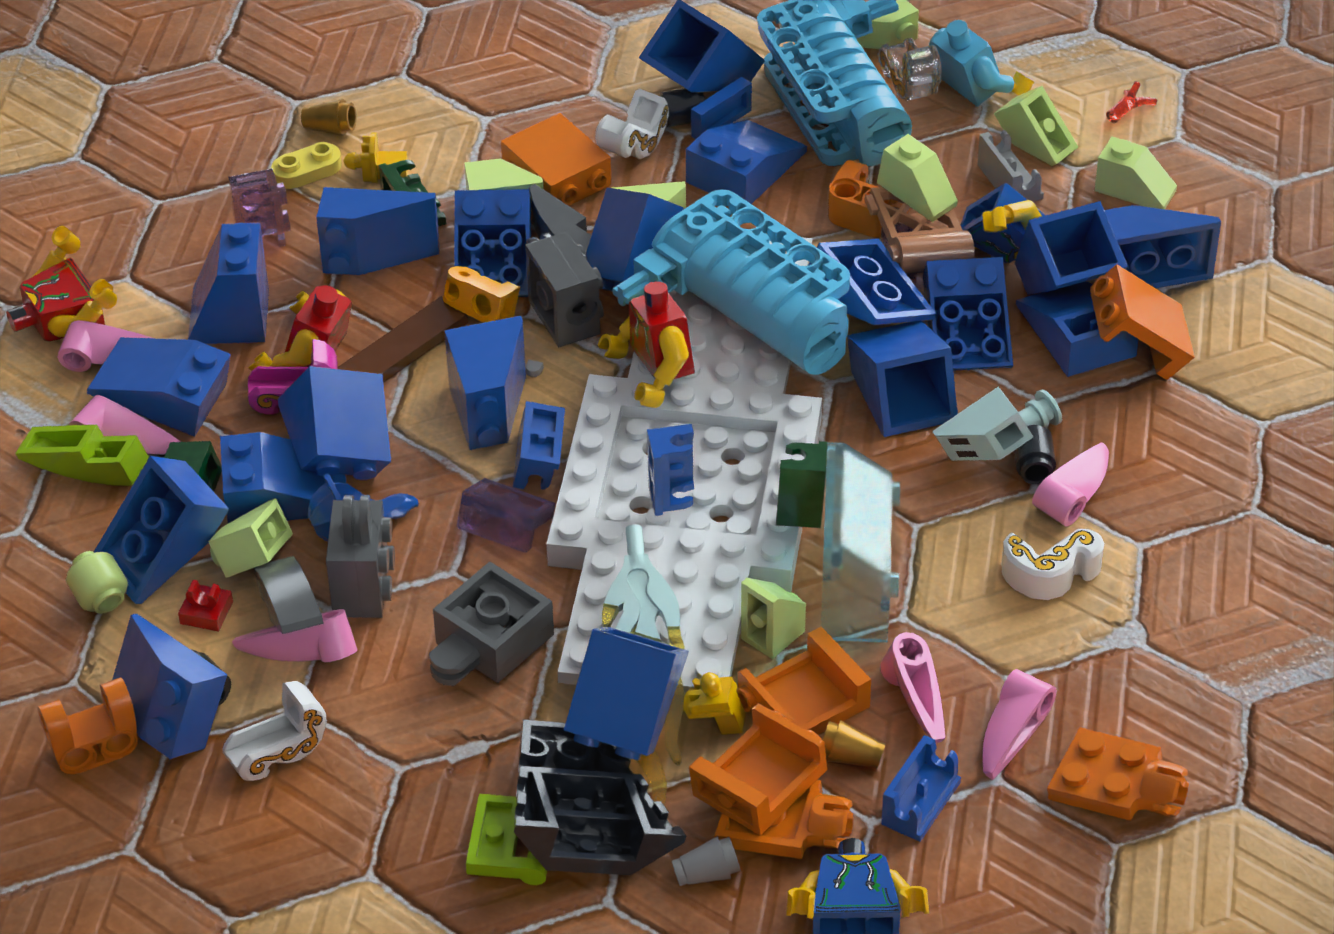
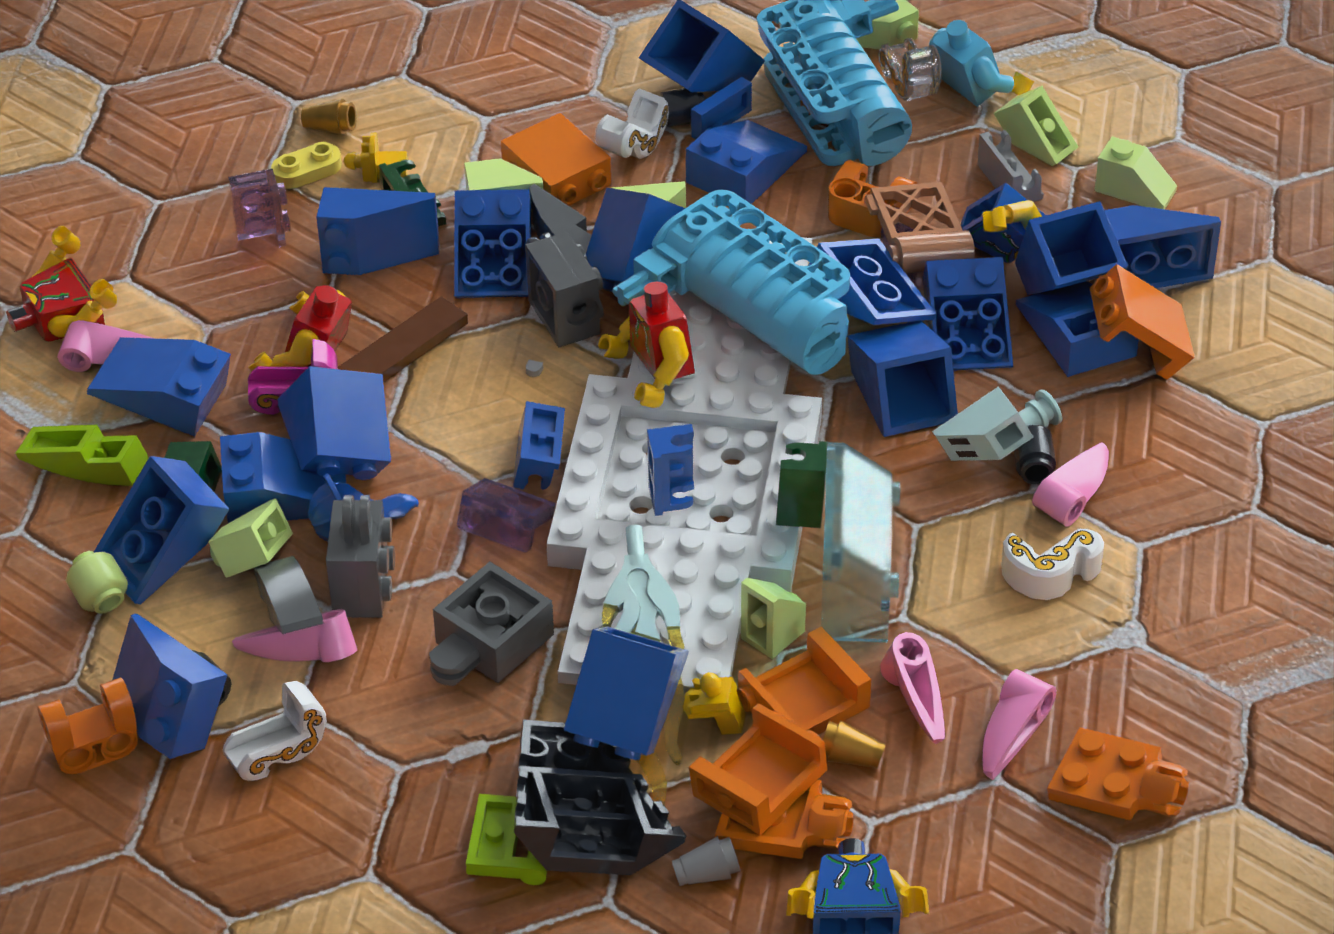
bright pink piece [69,395,181,454] -> none
red tile [178,580,233,632] -> none
blue slope [188,223,269,344] -> none
light orange leg [443,266,520,323] -> none
blue slope [444,316,526,450] -> none
yellowish green slope [877,134,958,222] -> none
blue hinge [881,735,961,842] -> none
clear red bar [1106,81,1157,123] -> none

